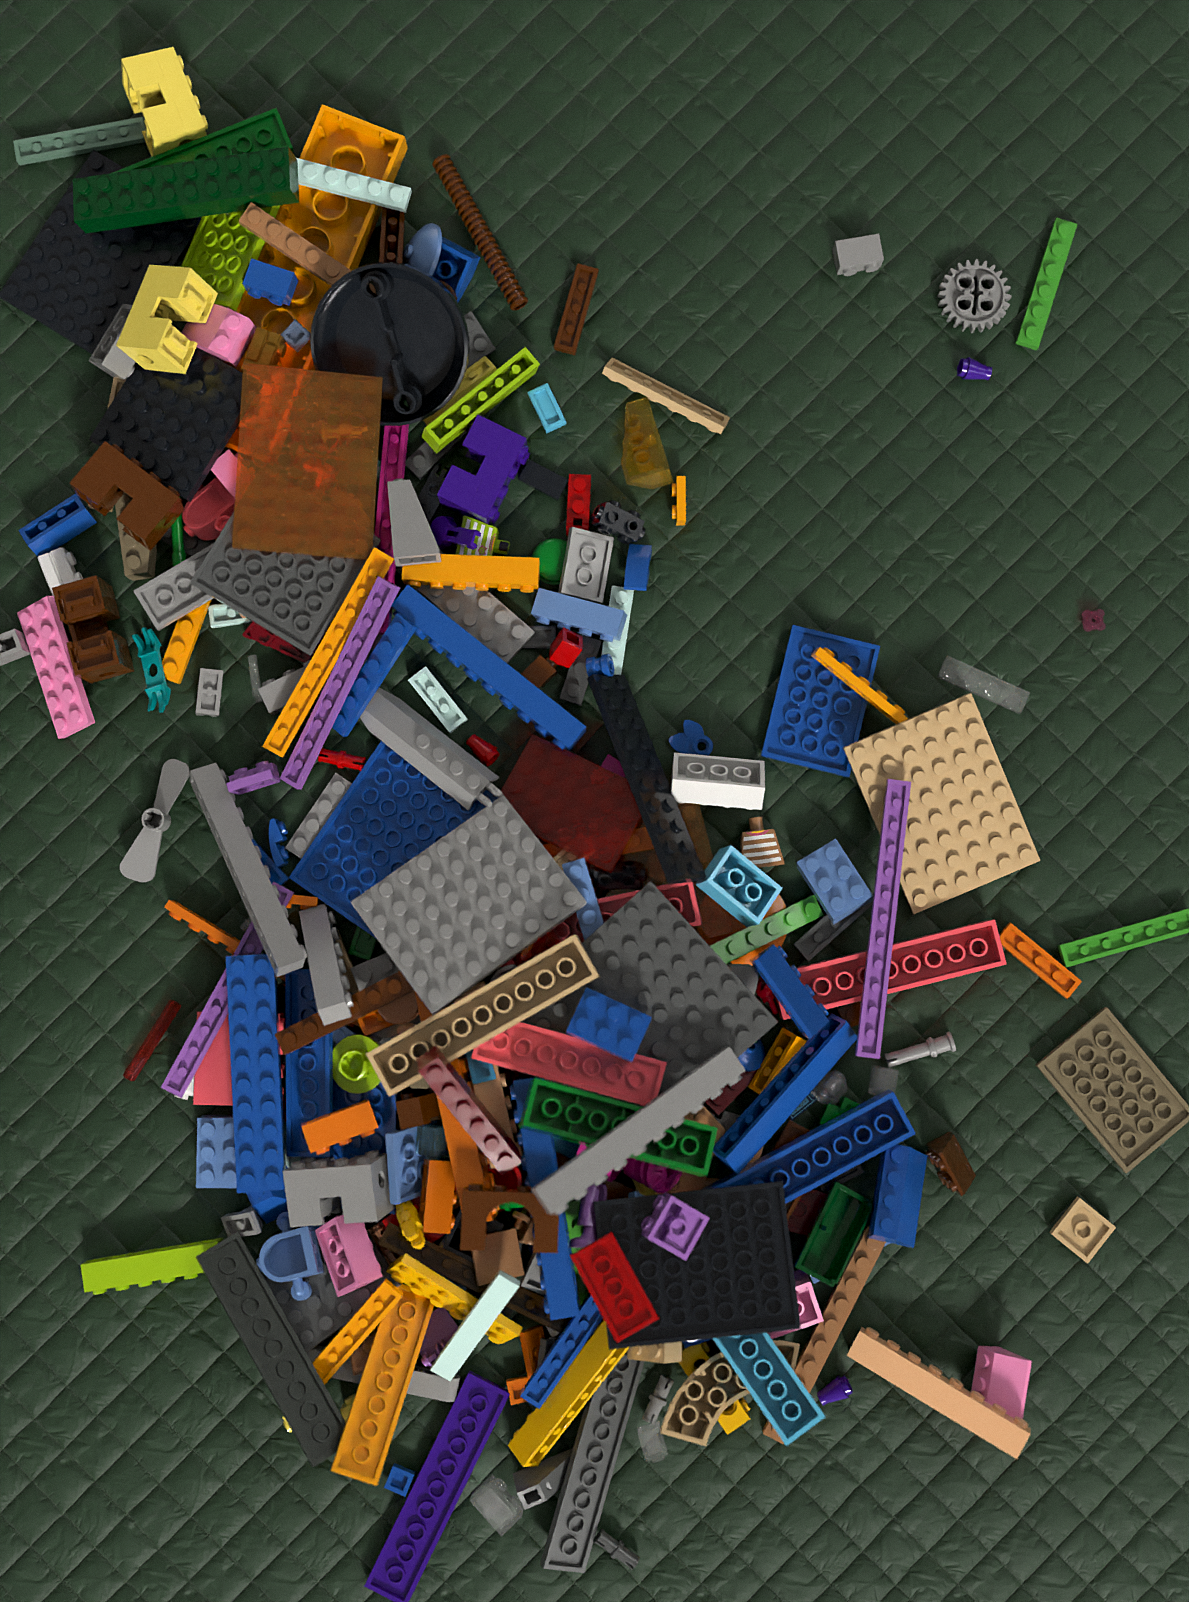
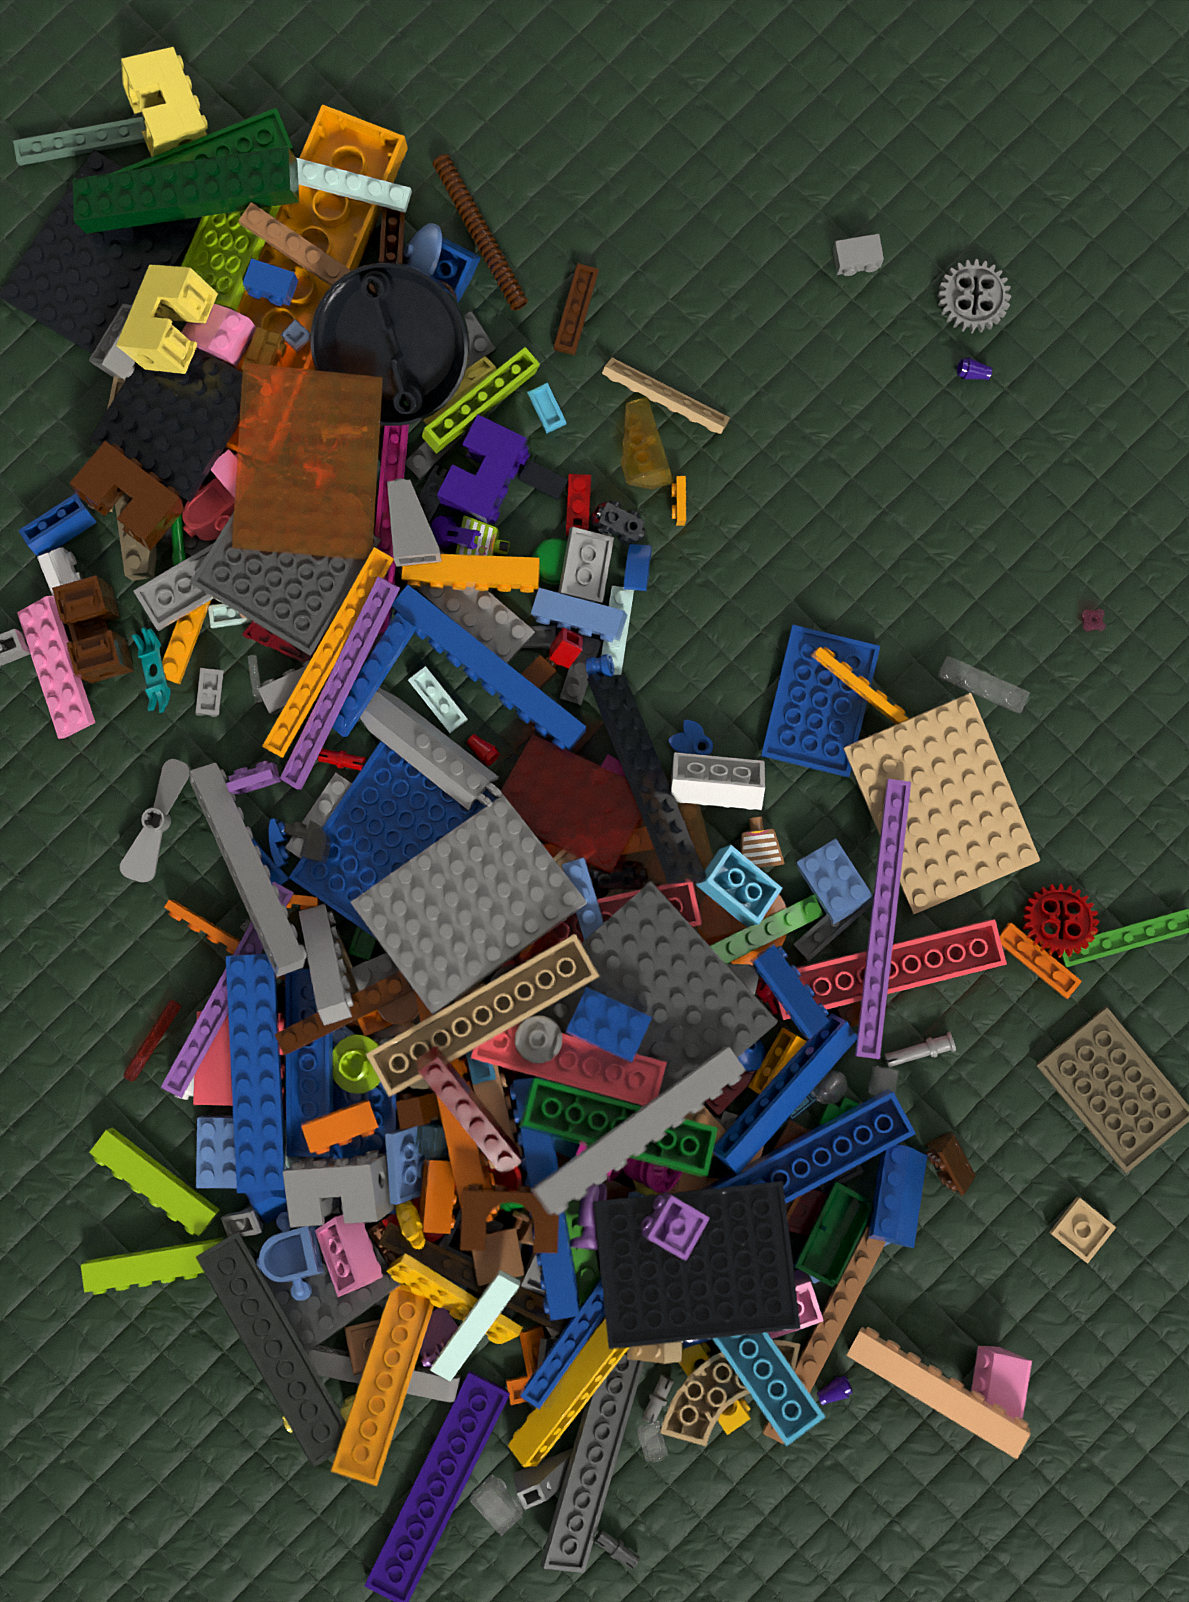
light orange plate [312,1278,404,1385] -> none
blue plate [384,1463,415,1497] -> none
red tile [570,1231,659,1343] -> none
bright green plate [1015,217,1078,350] -> none
none -> lime brick [89,1127,220,1236]
none -> clear smoke brick [283,820,331,864]
none -> light grey tile [515,1015,562,1063]
none -> red gear [1022,884,1099,958]

